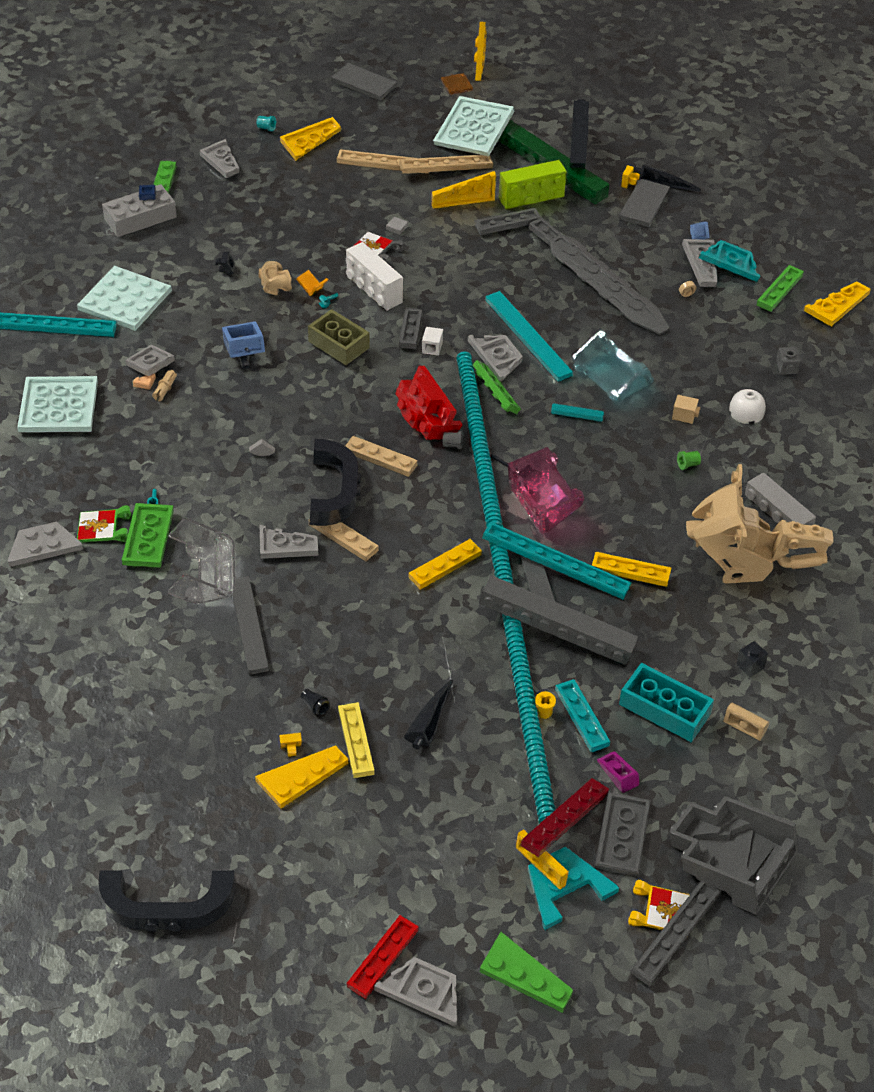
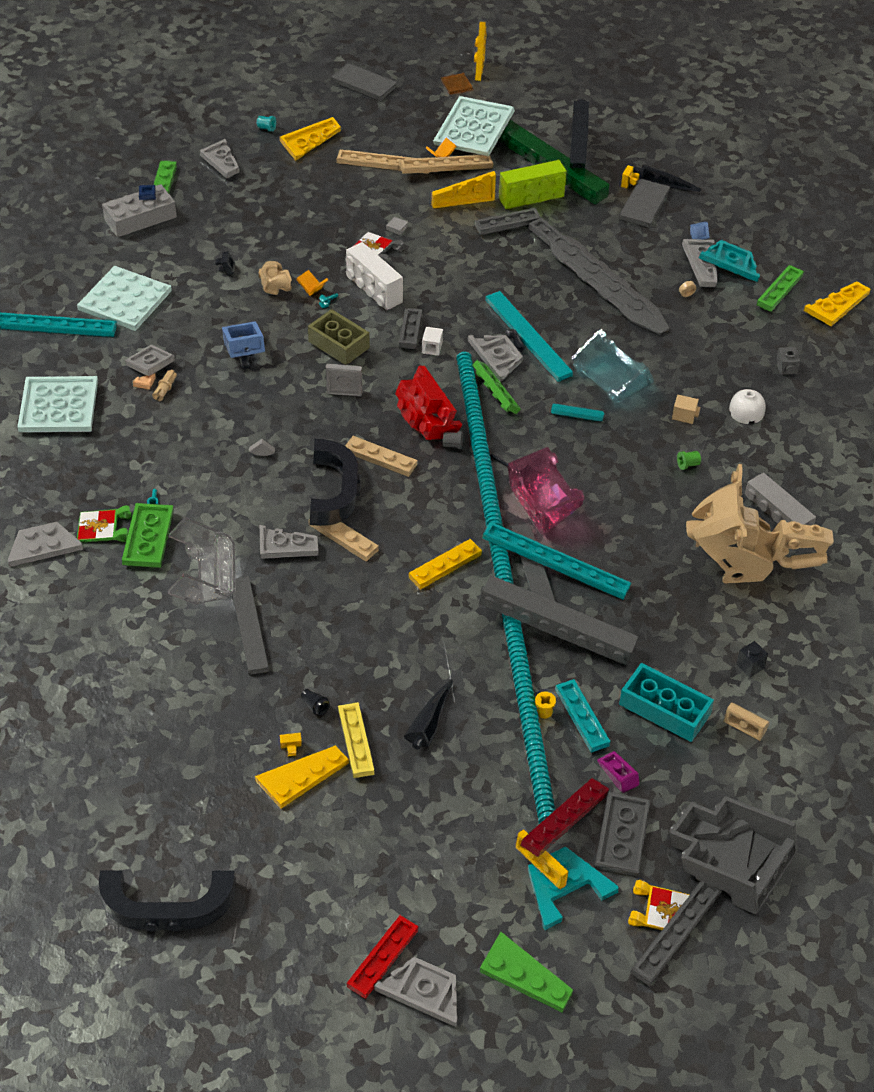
yellow plate [592,552,671,587] -> none
none -> light grey plate [326,364,362,397]
none -> light orange bracket [426,138,457,157]
none -> black arm [505,329,525,353]

